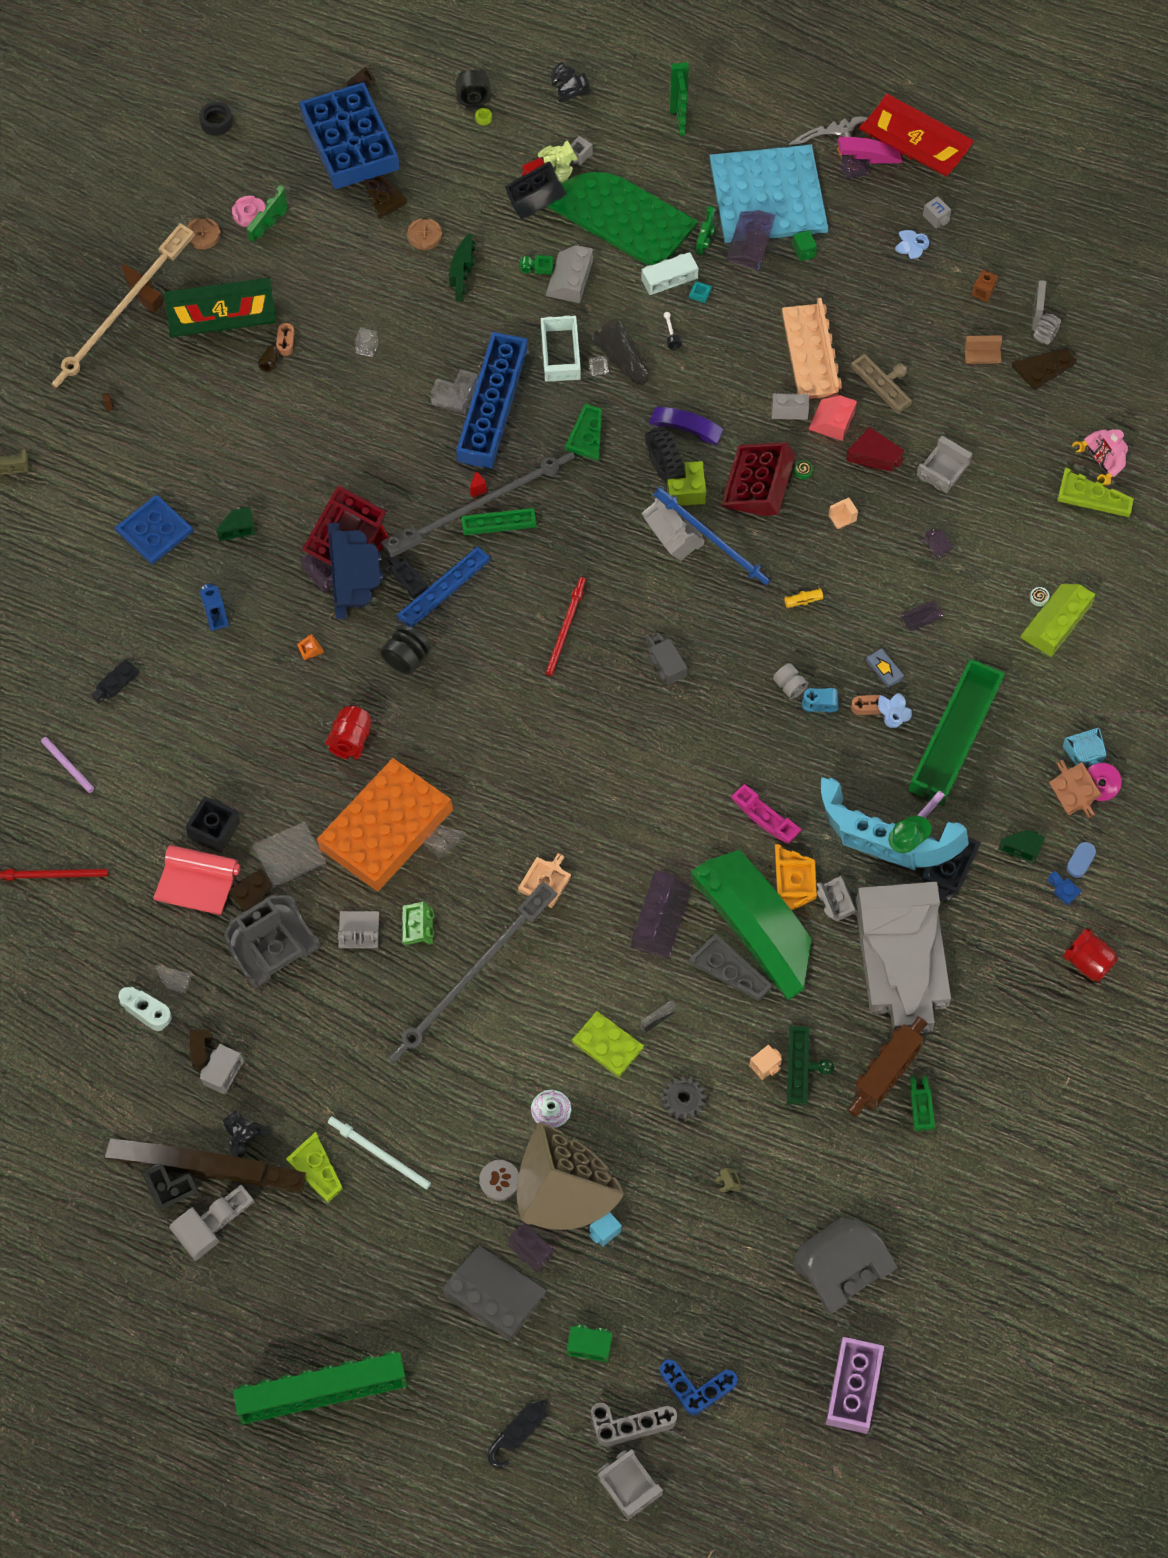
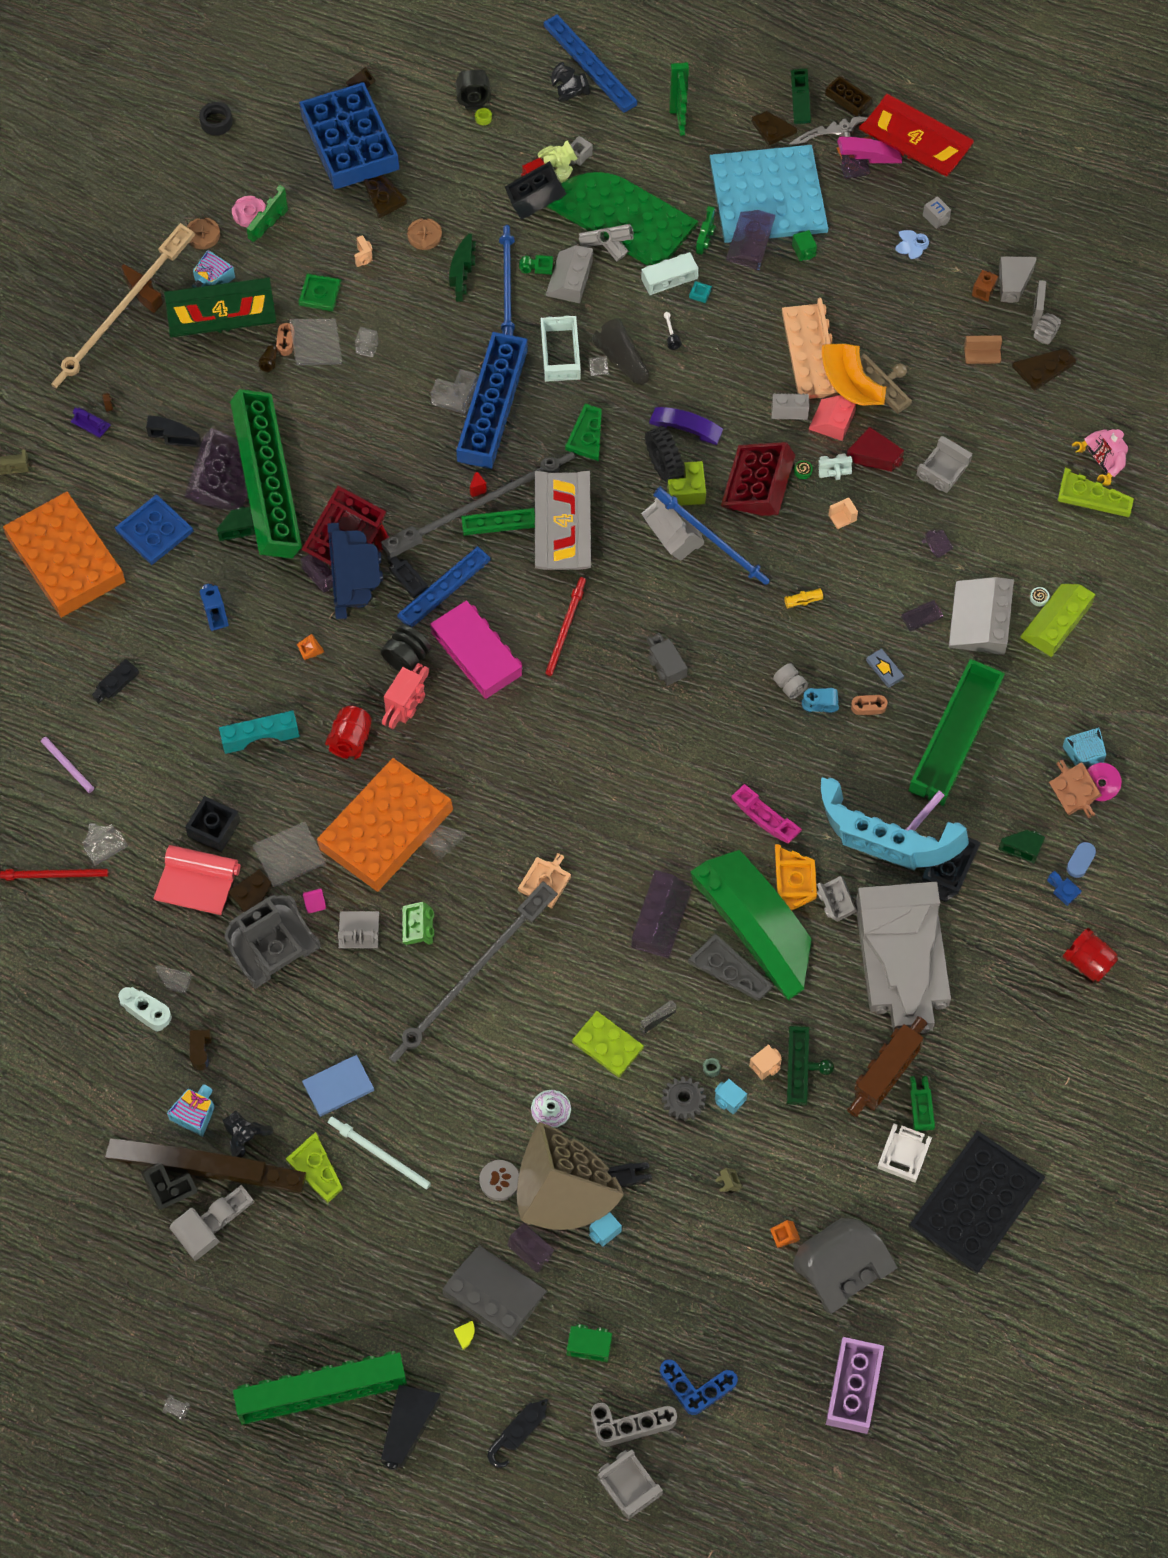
light grey brick [200,1044,244,1095] -> none
light blue plate [878,693,912,728] -> none
green piece [888,816,932,853] -> none
none -> orange brick [3,491,125,618]
none -> dark purple hinge [71,408,111,438]
none -> clear slope [83,823,128,866]
none -> black slope [146,415,202,447]
none -> clear bush [163,1395,190,1421]
none -> torso [167,1084,214,1137]
none -> slope [184,428,247,511]
none -> torso [192,250,235,288]
none -> teal arch [219,710,299,754]
none -> green brick [230,389,302,558]
none -> clear piece [290,319,342,365]
none -> green tile [298,274,341,311]
none -> medium blue tile [302,1055,374,1117]
none -> dark pink slope [303,889,326,913]
none -> light nougat bracket [354,235,373,267]
none -> black slope [381,1385,441,1470]
none -> coral brick [382,663,429,729]
none -> dark pink brick [430,600,523,699]
none -> neon yellow tile [454,1321,475,1350]
none -> blue bar [499,225,515,336]
none -> light grey hinge [535,471,591,570]
none -> blue plate [544,14,637,113]
none -> light grey piece [579,224,634,262]
none -> black hinge [608,1162,652,1188]
none -> sand green axle [703,1058,721,1078]
none -> medium azure brick [715,1079,747,1114]
none -> dark brown wing [751,111,797,146]
none -> orange slope [770,1220,800,1248]
none -> dark green slope [791,68,811,124]
none -> light aqua hips [819,453,852,480]
none -> light orange panel [822,344,886,406]
none -> dark brown piece [825,75,872,117]
none -> white container [877,1123,932,1183]
none -> black plate [909,1130,1045,1275]
none -> light grey slope [948,577,1014,655]
none -> light grey slope [999,257,1036,303]

